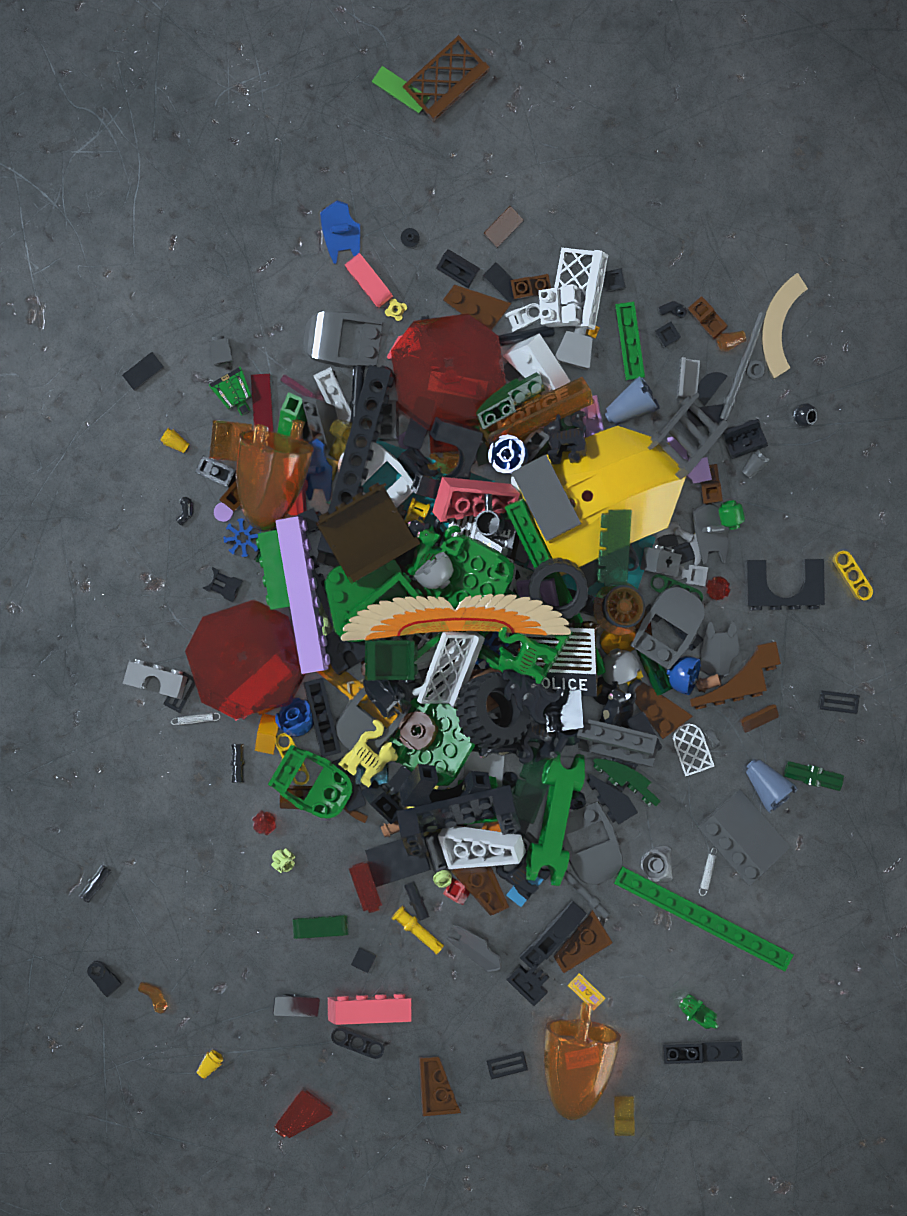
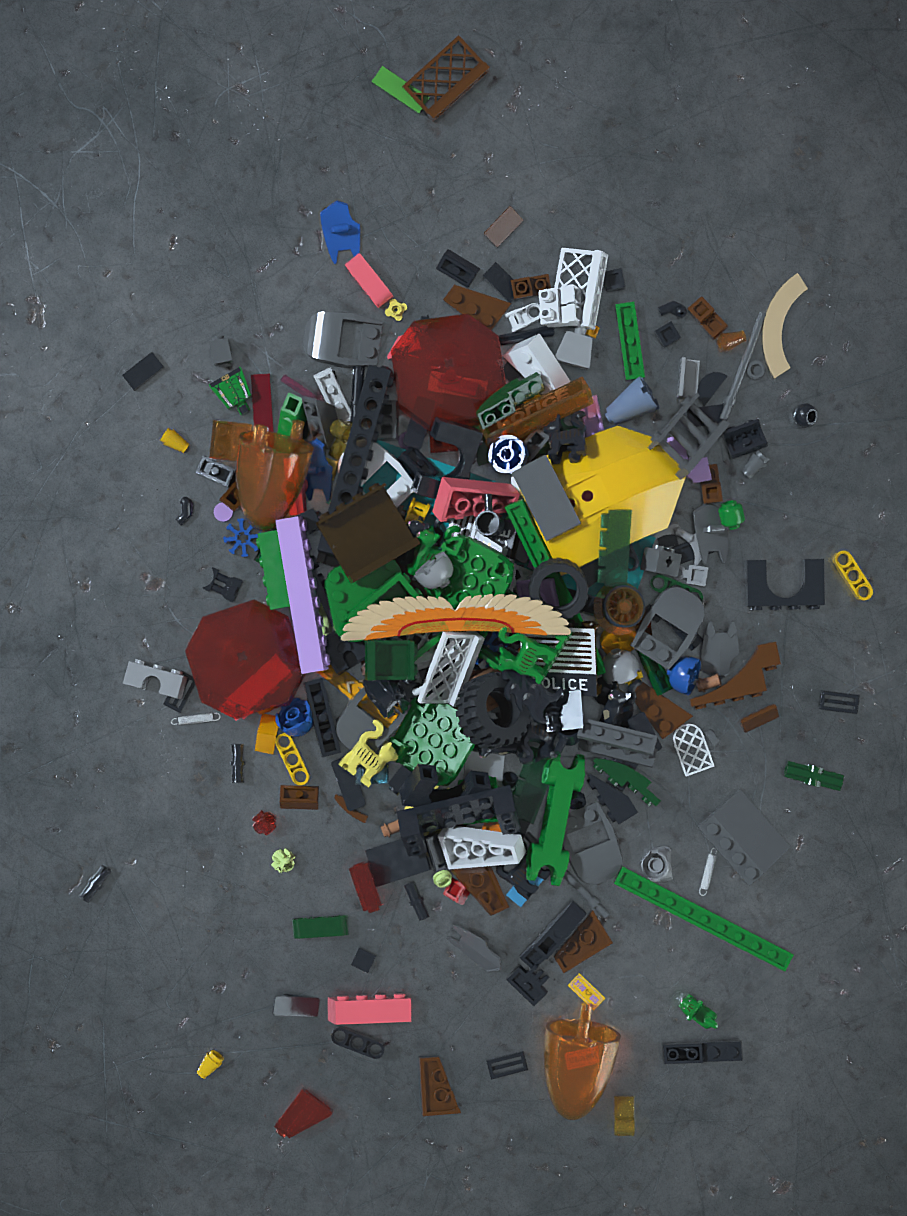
black piece [87,960,122,997] -> none
clear orange arm [138,982,167,1014] -> none
green slope [268,744,352,819] -> none
black brick [361,780,404,824] -> none
yellow pin [391,905,444,954] -> none
plate [399,711,438,750] -> none
black tile [401,228,420,248] -> none
clear orange plate [428,453,459,474] -> none
clear red gear [706,576,731,600] -> none
sand blue cone [746,759,798,813] -> none

